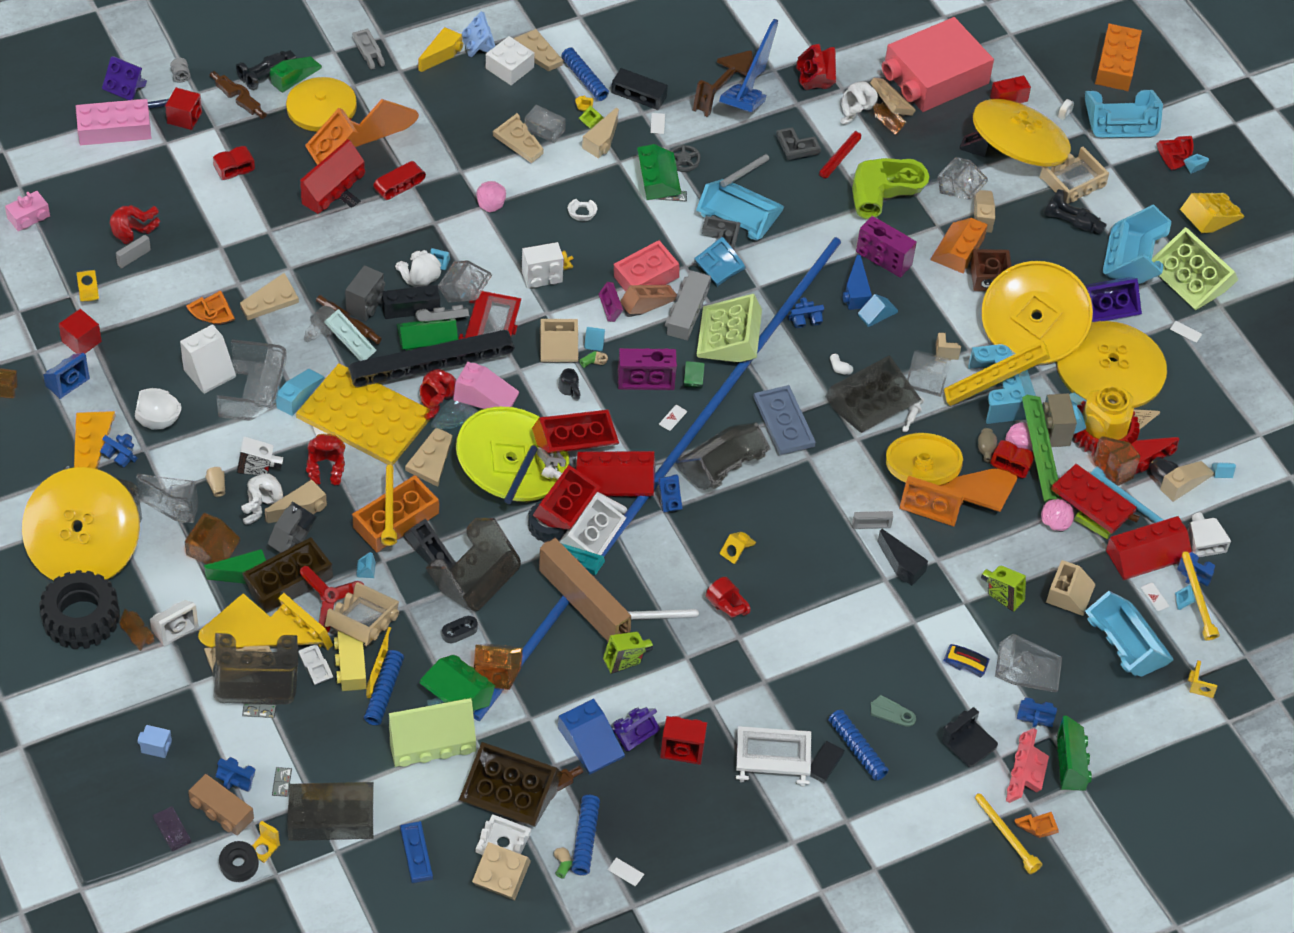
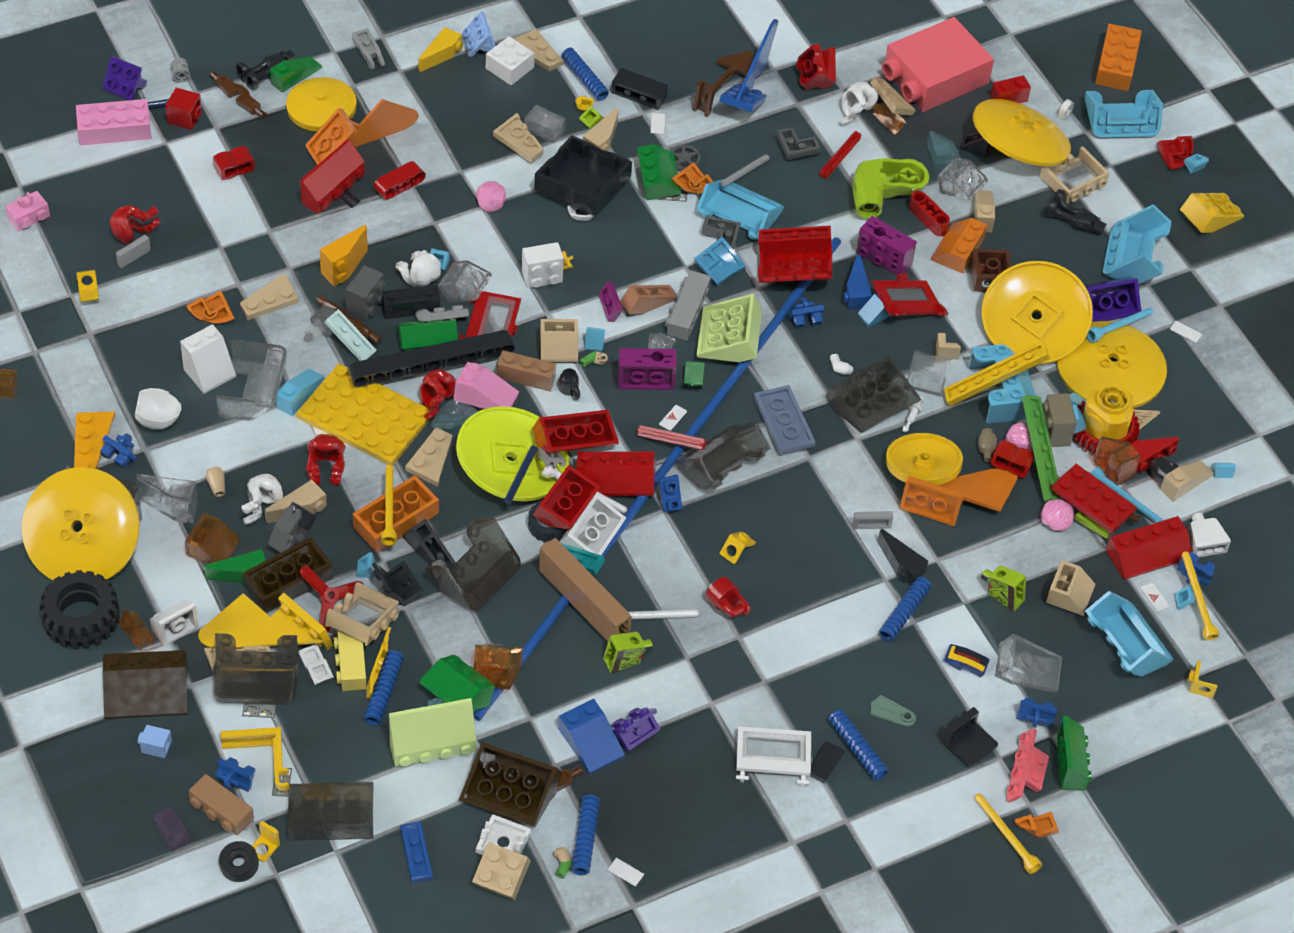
blue slope [43,353,90,399] -> none
red head [59,308,102,354] -> none
white torso [237,437,283,475] -> none
black beam [442,615,478,644] -> none
coral piece [613,240,679,291] -> none
red brick [660,716,707,765] -> none
yellowish green slope [1152,227,1238,310] -> none
none -> dark brown slope [103,650,188,719]
none -> yellow hinge [221,727,290,791]
none -> light orange slope [320,225,368,286]
none -> black bracket [372,561,424,606]
none -> medium nougat brick [497,350,557,392]
none -> black tile [534,135,633,216]
none -> axle [637,425,706,450]
none -> clear bracket [648,333,675,349]
none -> orange brick [671,162,713,194]
none -> red slope [758,225,833,283]
none -> red piece [872,274,949,316]
none -> blue piece [879,577,932,642]
none -> red beam [909,191,950,236]
none -> clear light blue slope [927,131,959,168]
none -> medium azure piece [1087,308,1154,343]

